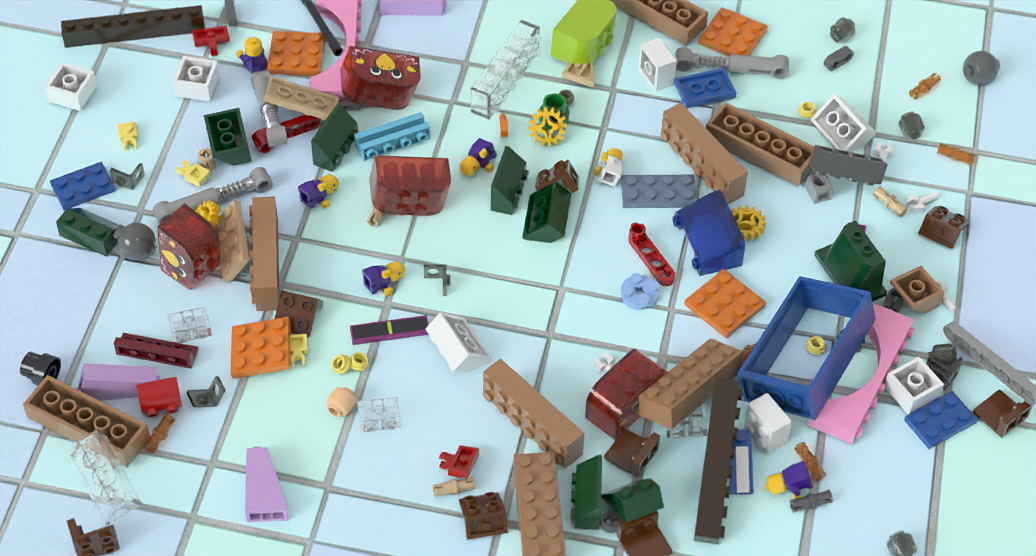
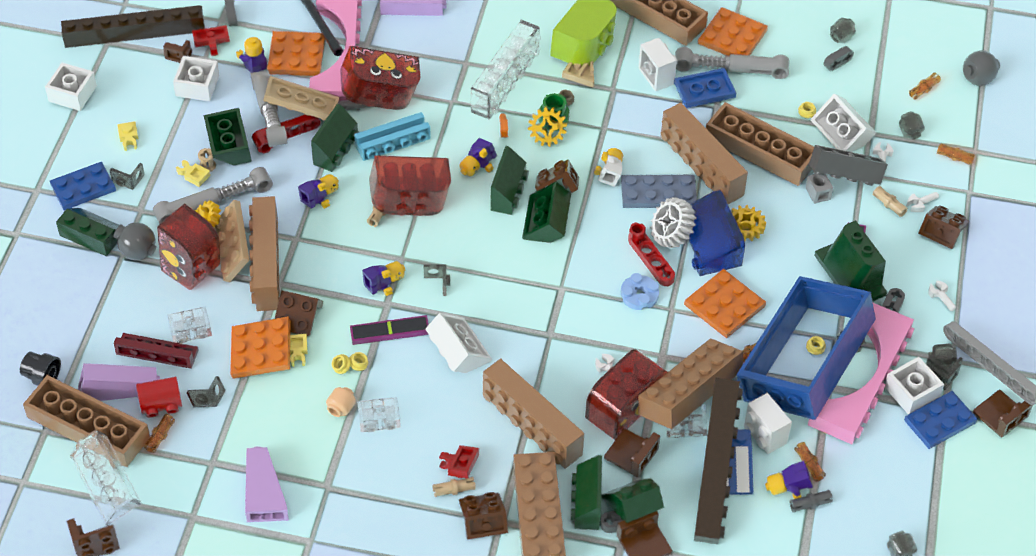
medium nougat slope [890,265,944,313] -> none
none -> reddish brown bracket [163,40,193,63]
none -> white gear [650,197,696,248]

